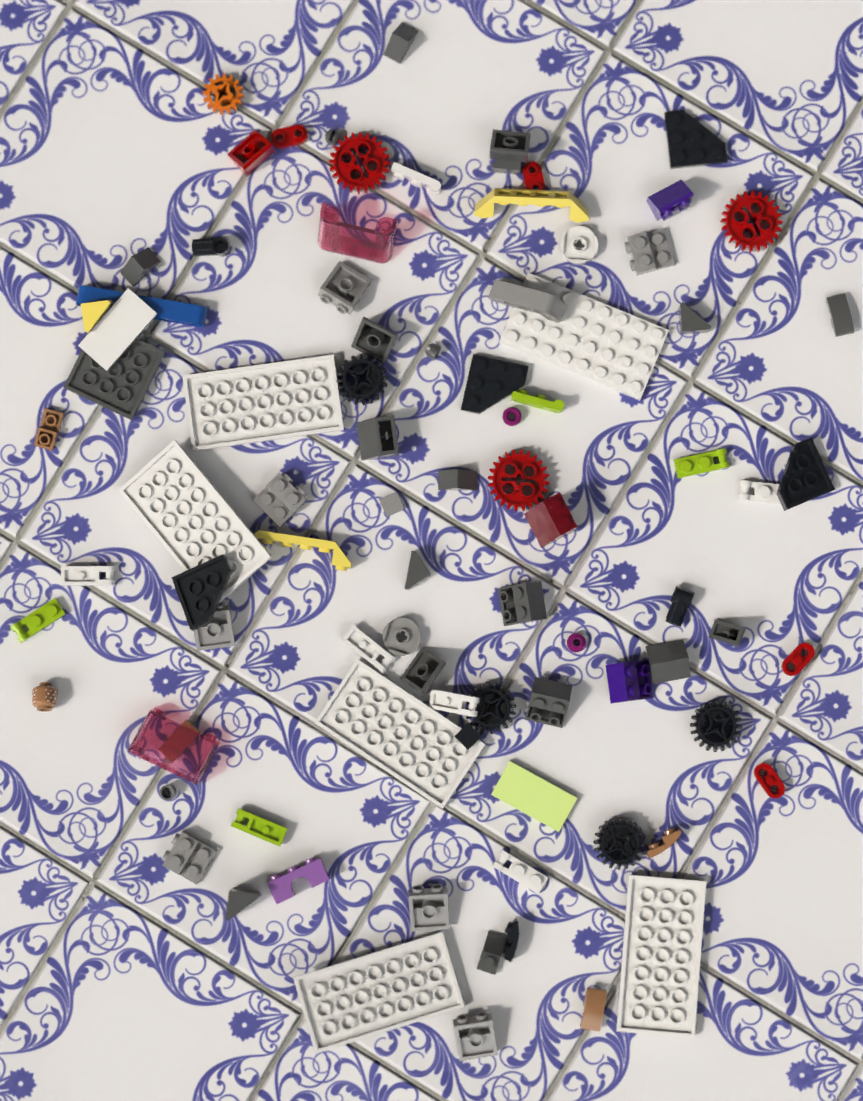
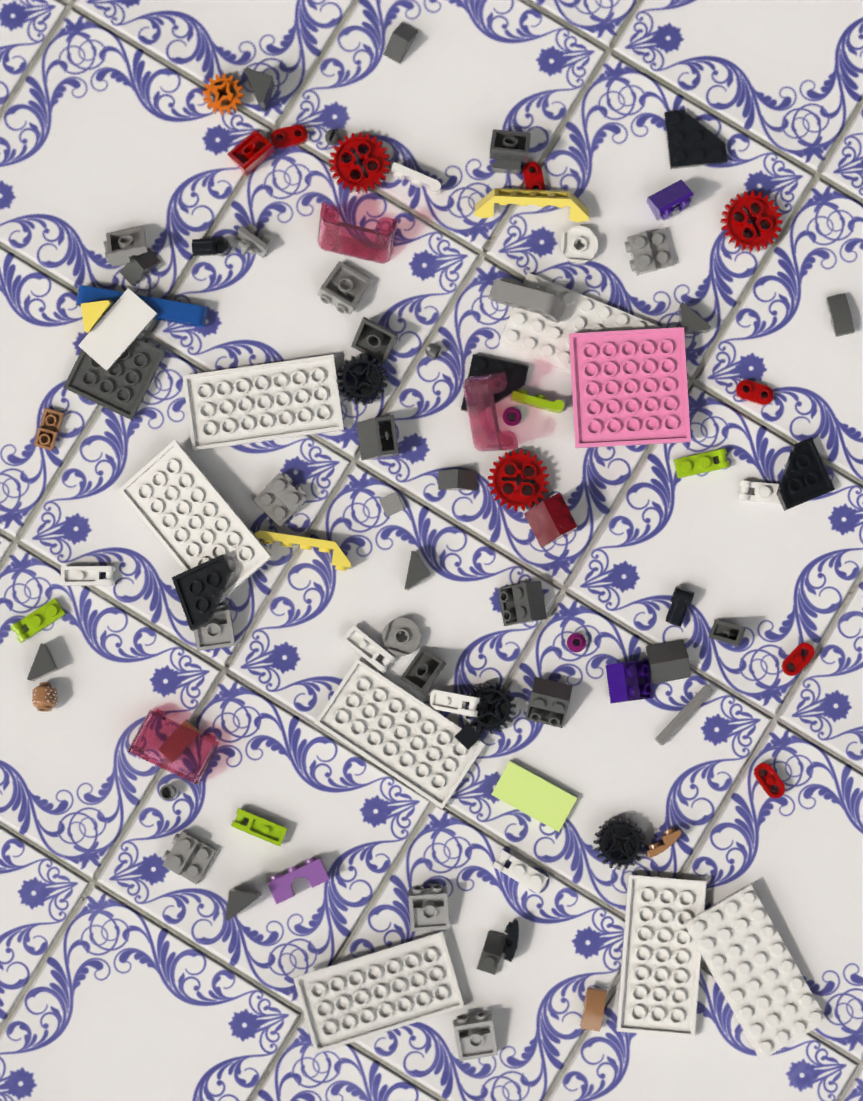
black gear [690,700,742,752] -> none
none -> dark grey slope [27,643,58,681]
none -> light grey plate [104,225,147,266]
none -> light grey hips [236,223,272,258]
none -> dark grey slope [244,68,275,112]
none -> clear pink windscreen [463,371,518,452]
none -> bright pink plate [569,327,691,448]
none -> light grey axle [655,685,713,746]
none -> white plate [683,884,827,1060]
none -> red plate [735,380,774,406]

